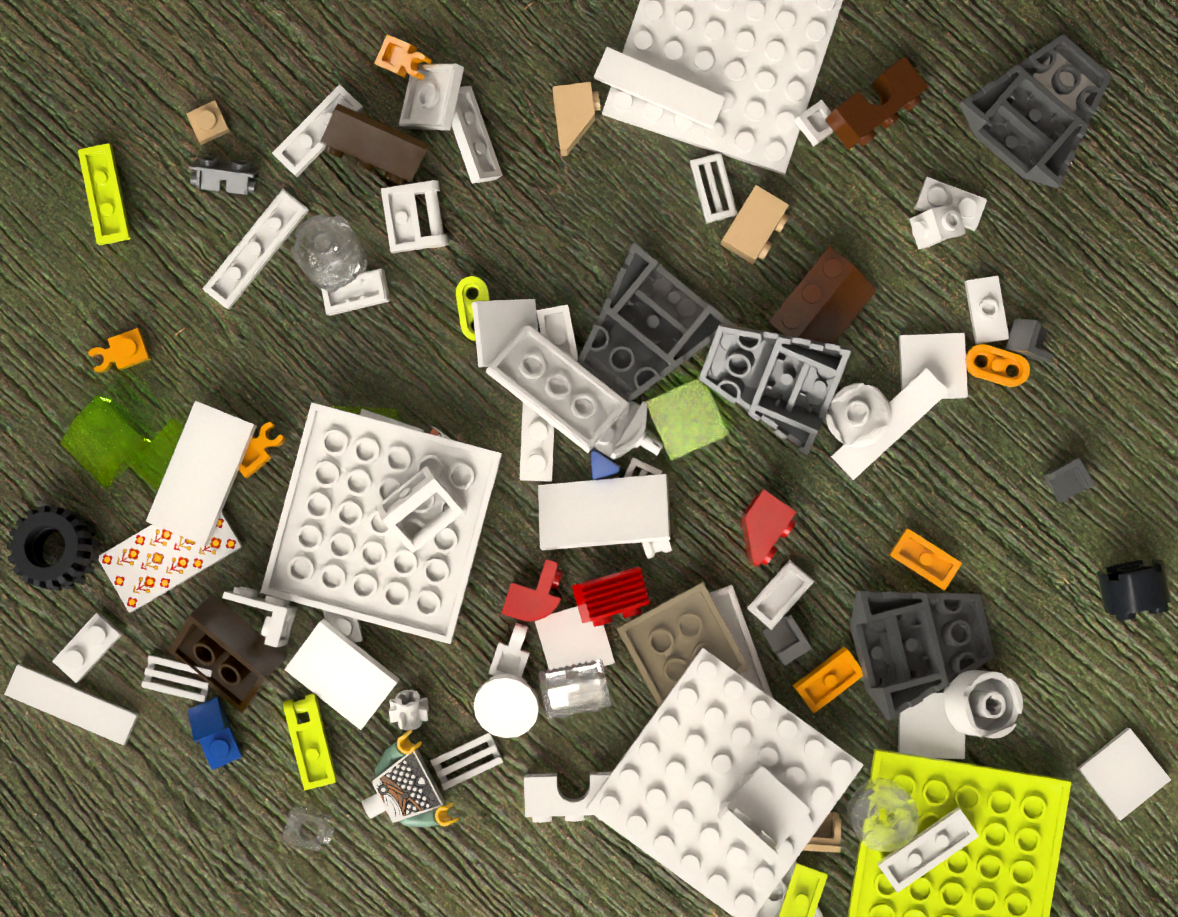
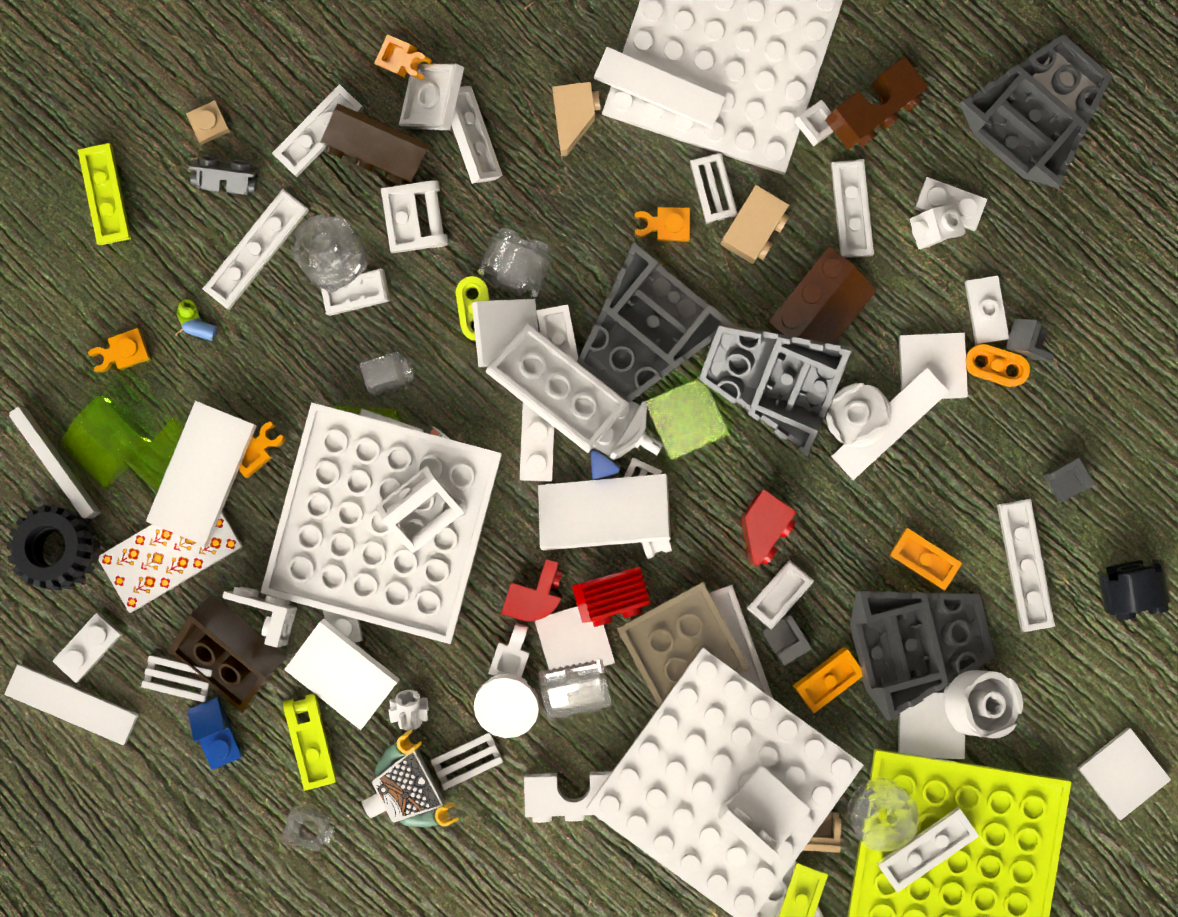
none -> white tile [9,407,101,519]
none -> arm [176,299,217,341]
none -> clear brick [359,352,415,398]
none -> clear brick [478,228,552,297]
none -> light orange plate [635,207,690,242]
none -> white tile [831,159,874,259]
none -> white tile [997,499,1055,632]

